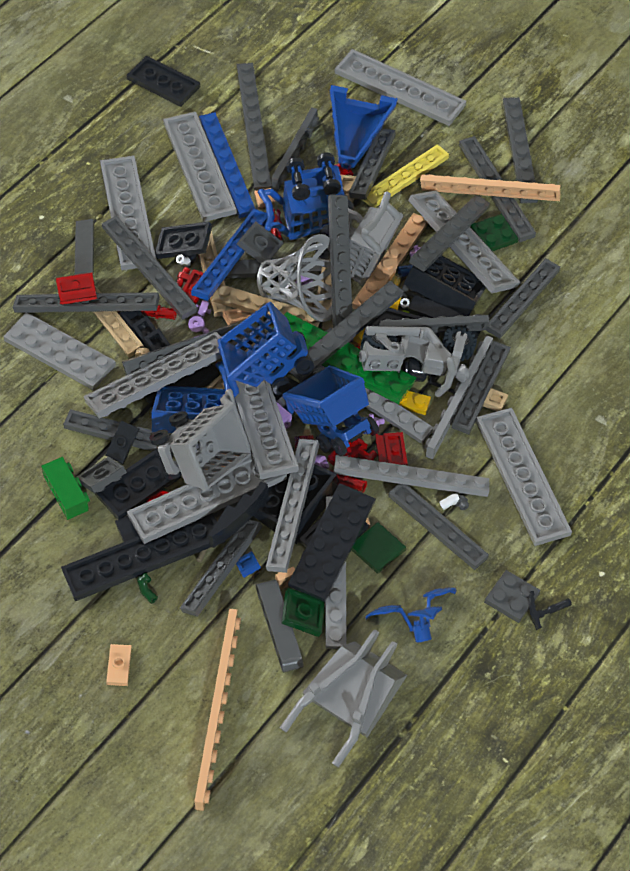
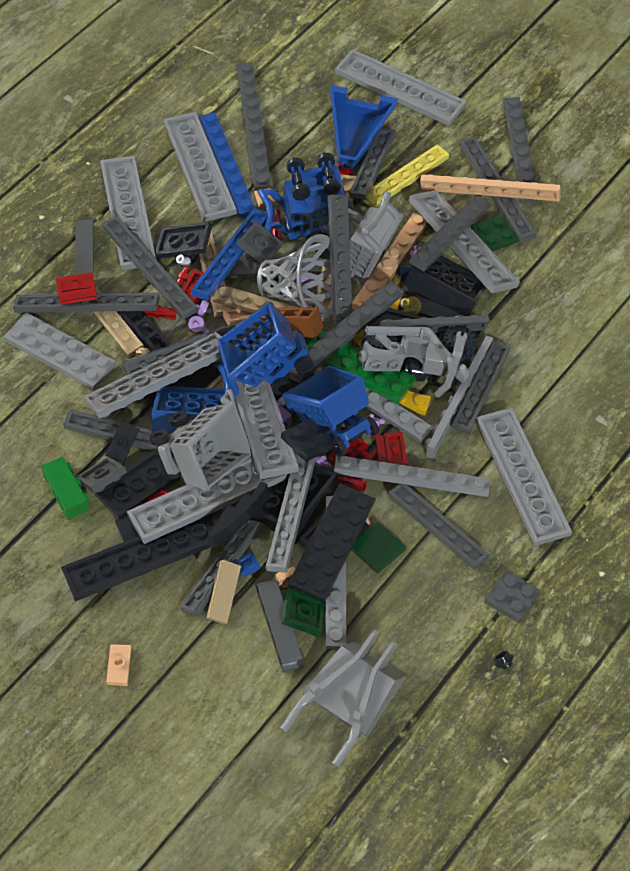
black plate [127,55,200,107] -> none
dark green arm [137,573,158,604] -> none
light nougat plate [194,609,241,811] -> none
dark grey plate [272,107,319,191] -> none
blue plant [365,587,457,642] -> none
arm [439,494,469,510] -> none
tan plate [483,388,508,411] -> none
dark grey plate [485,258,560,339] -> none
black piece [529,591,572,630] -> none
none -> tan tile [206,560,241,624]
none -> dark orange slope [261,307,324,338]
none -> black plate [280,419,336,462]
none -> clear yellow tile [403,297,421,315]
none -> black plate [494,651,514,669]

